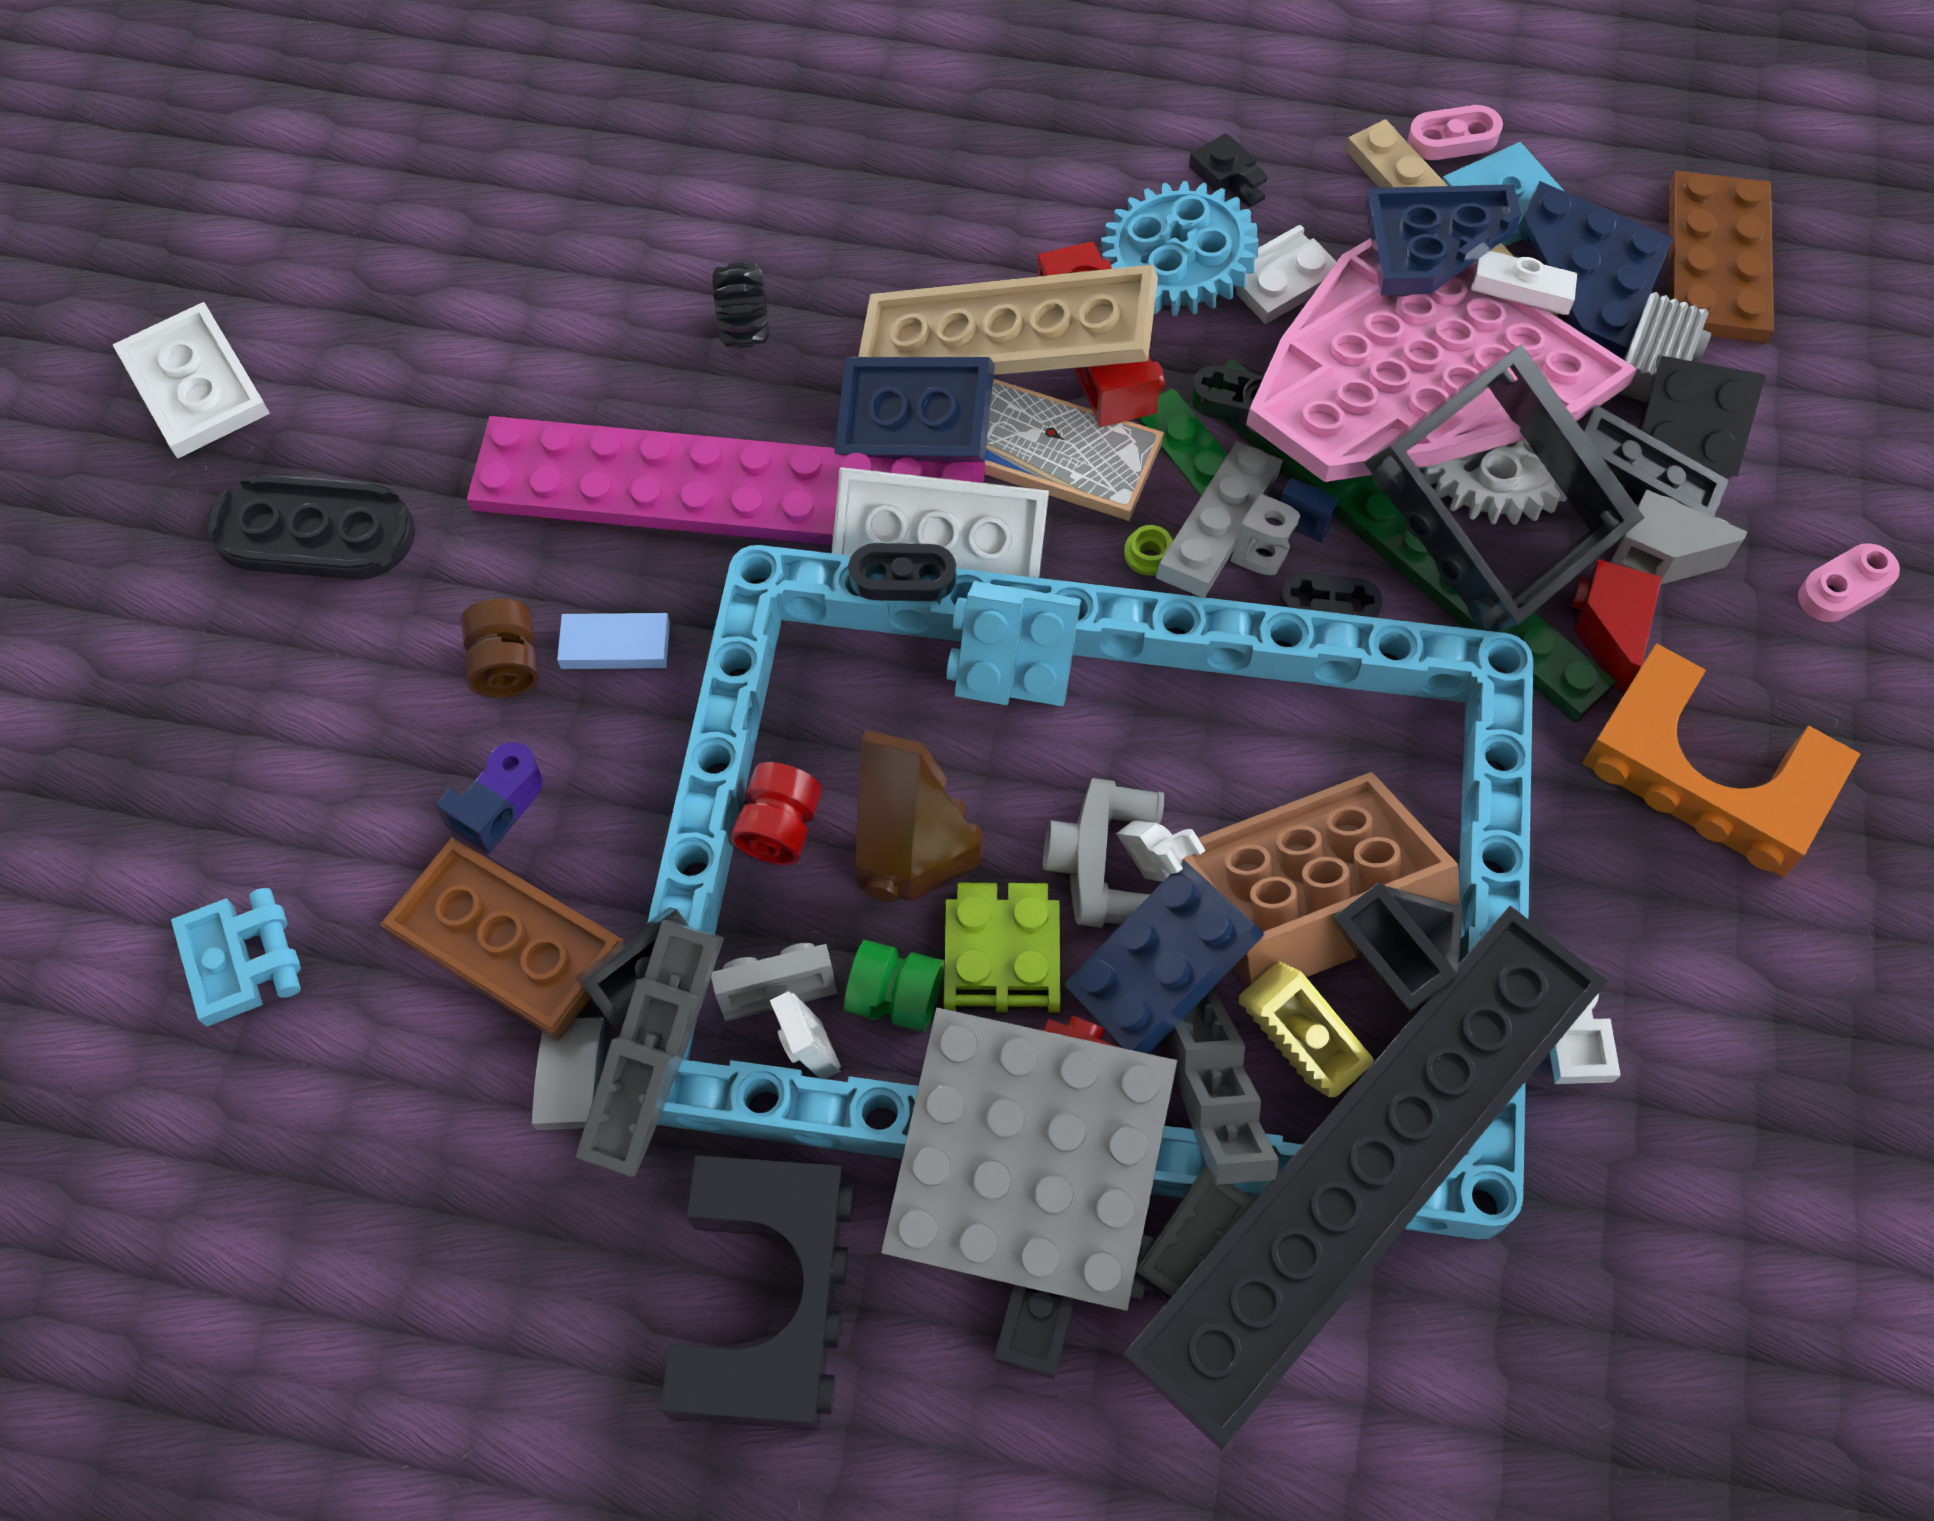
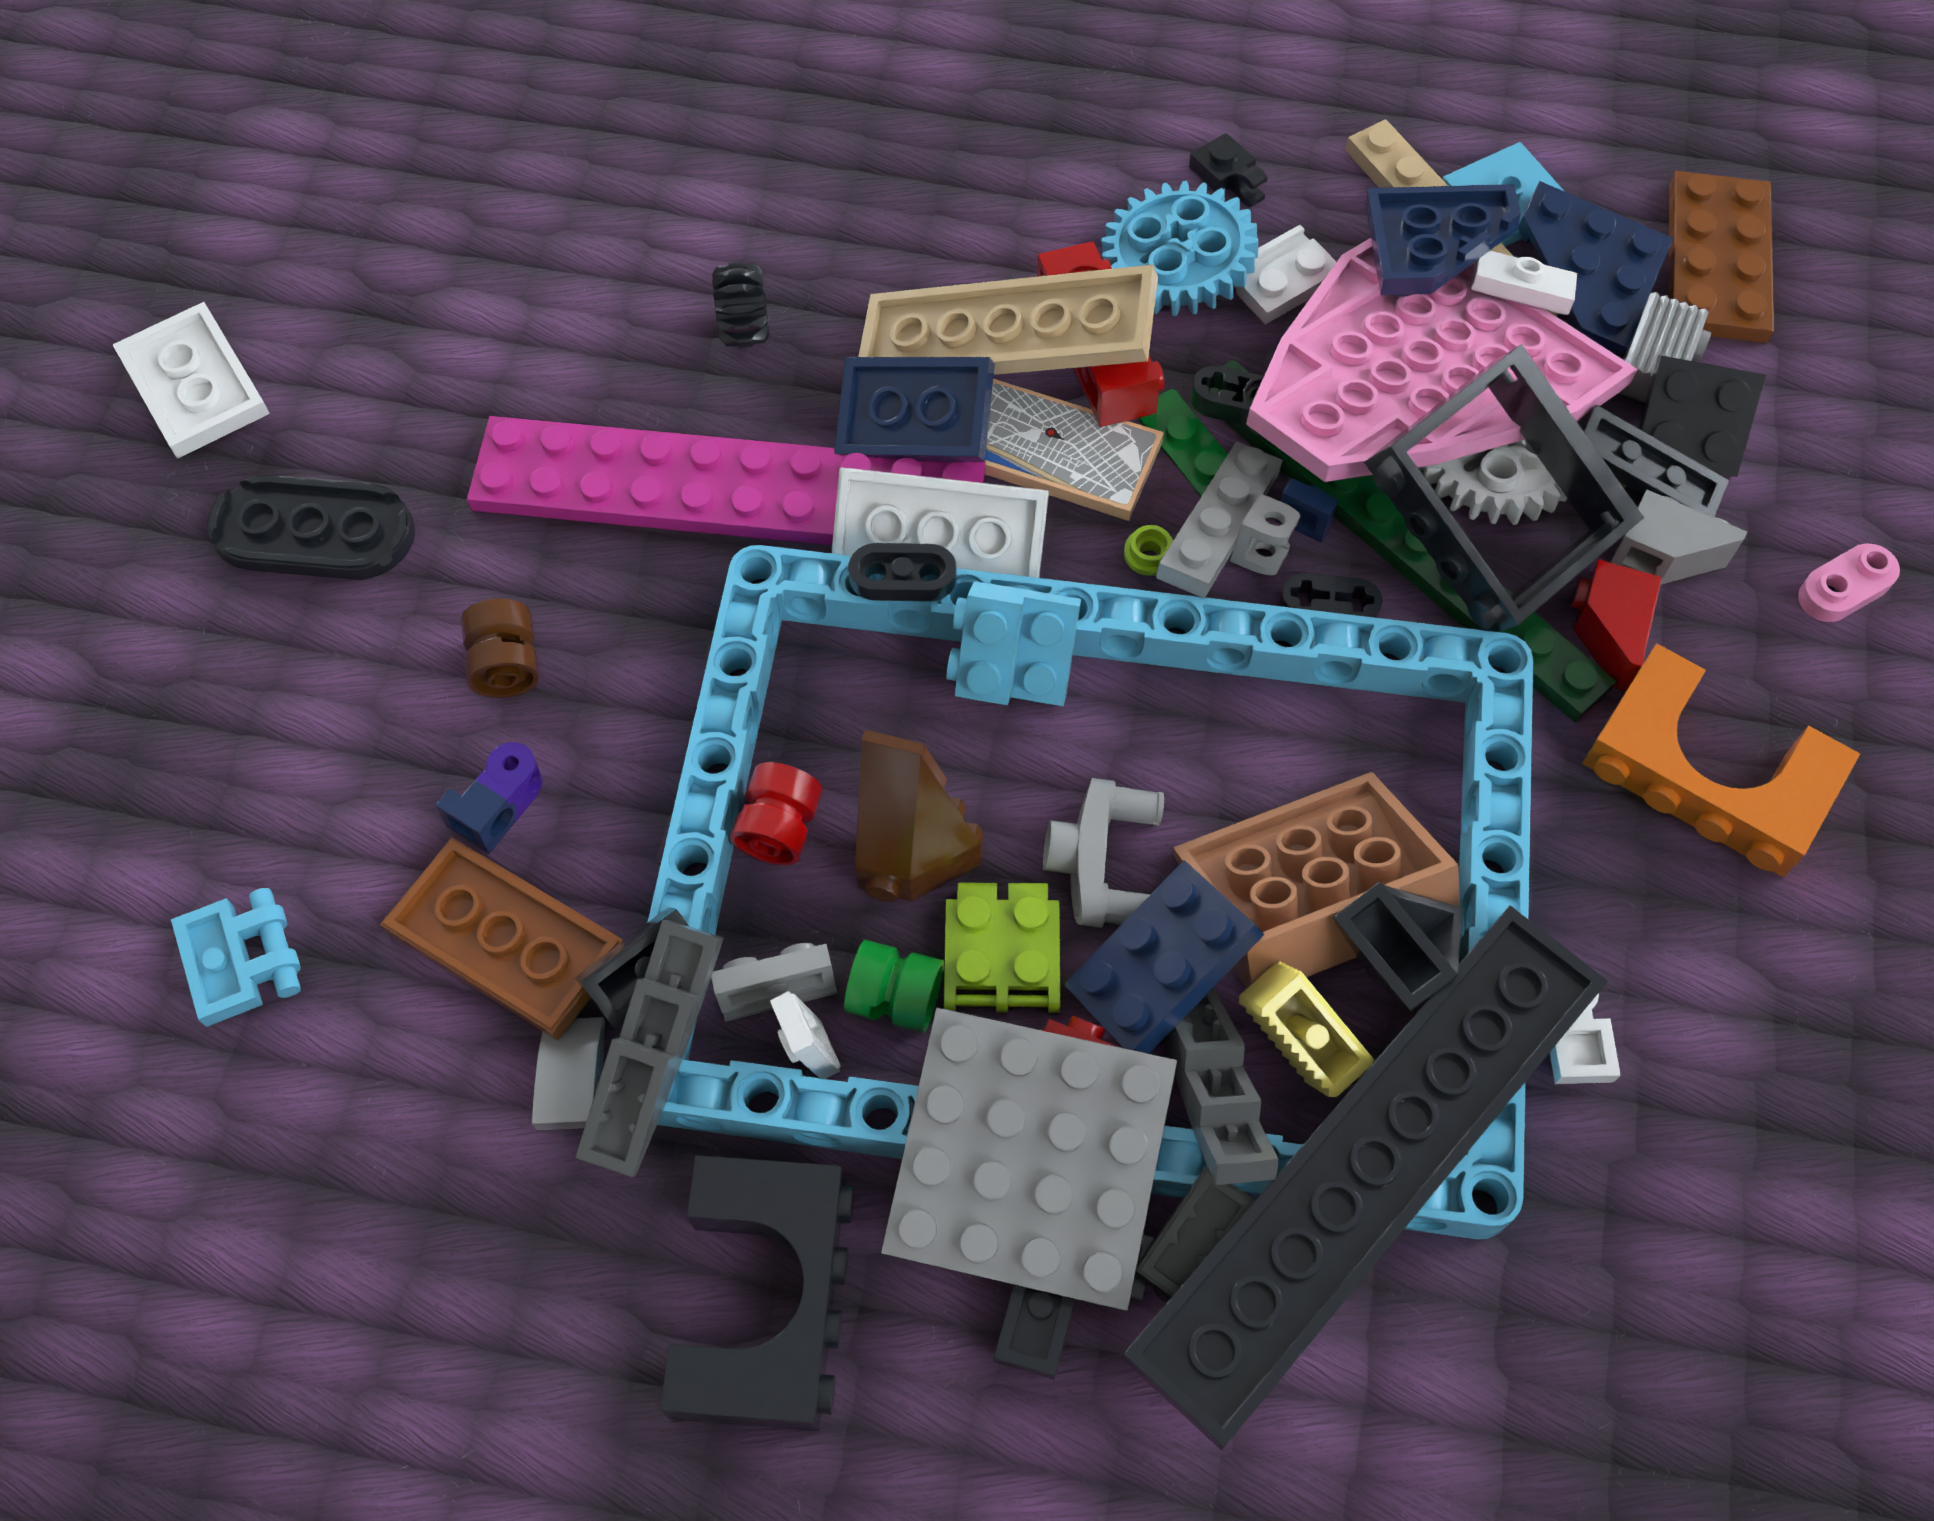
light blue tile [557,613,670,669] -> none
white plate [1116,821,1205,882] -> none
bright pink plate [1407,105,1503,160] -> none

